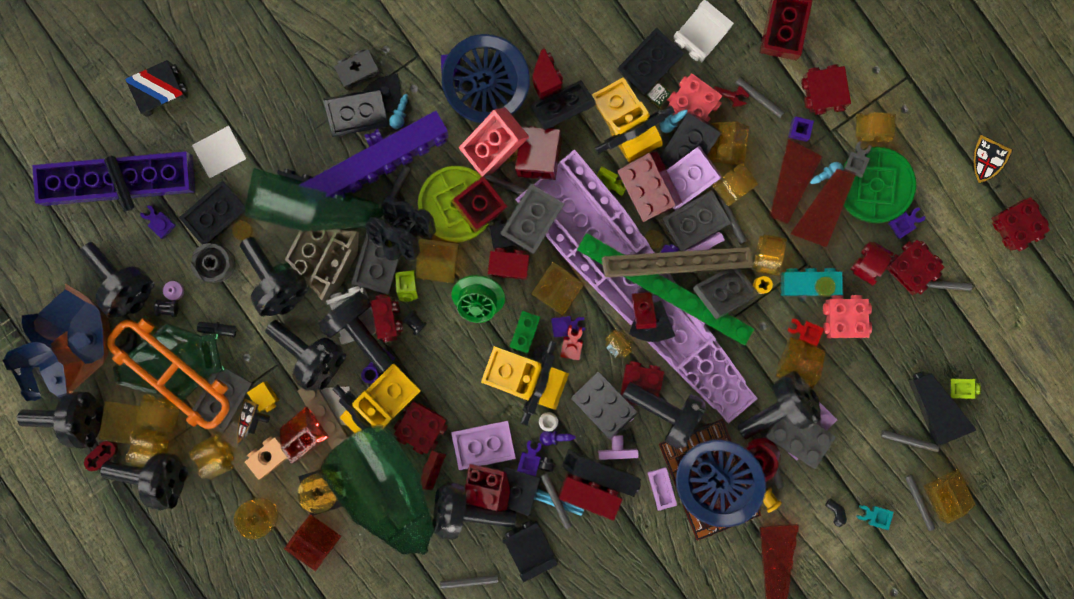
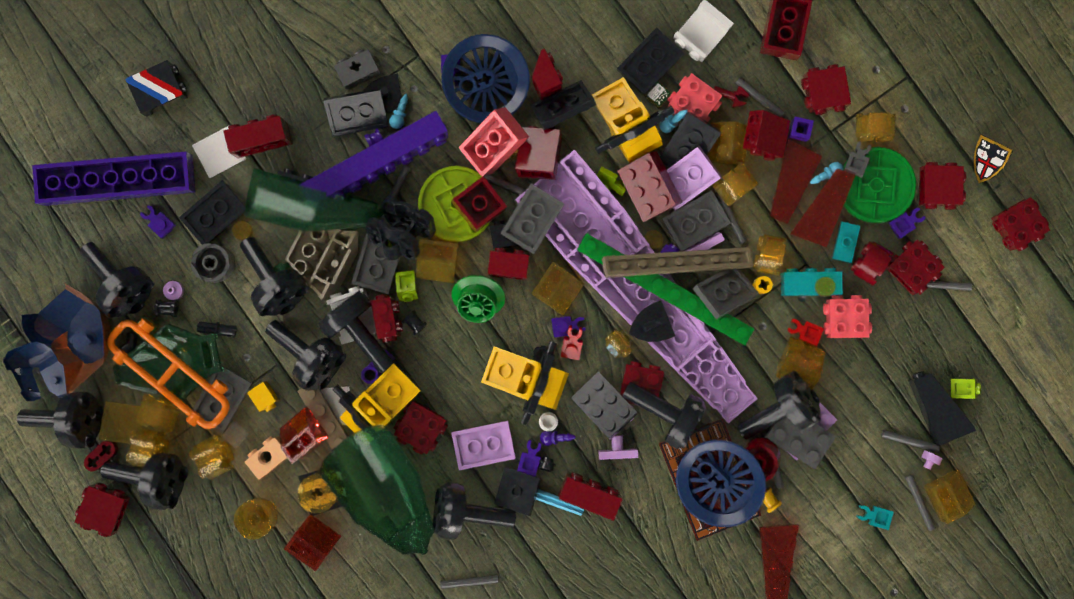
black axle [104,156,135,211] -> none
shield [237,398,270,445] -> none
dark red plate [418,451,446,490] -> none
dark red slope [465,464,510,511] -> none
black panel [502,520,558,583] -> none
green brick [510,311,540,353] -> none
dark grey bar [541,473,573,529] -> none
black slope [562,449,641,497] -> none
dark red plate [632,292,656,329] -> none
lavender tile [647,467,677,511] -> none
black arm [825,498,847,527] -> none
none -> dark red brick [74,482,131,537]
none -> dark red brick [223,114,293,158]
none -> dark red brick [743,110,790,161]
none -> teal plate [832,222,860,263]
none -> dark red brick [919,162,966,210]
none -> lavender tile [921,450,943,470]

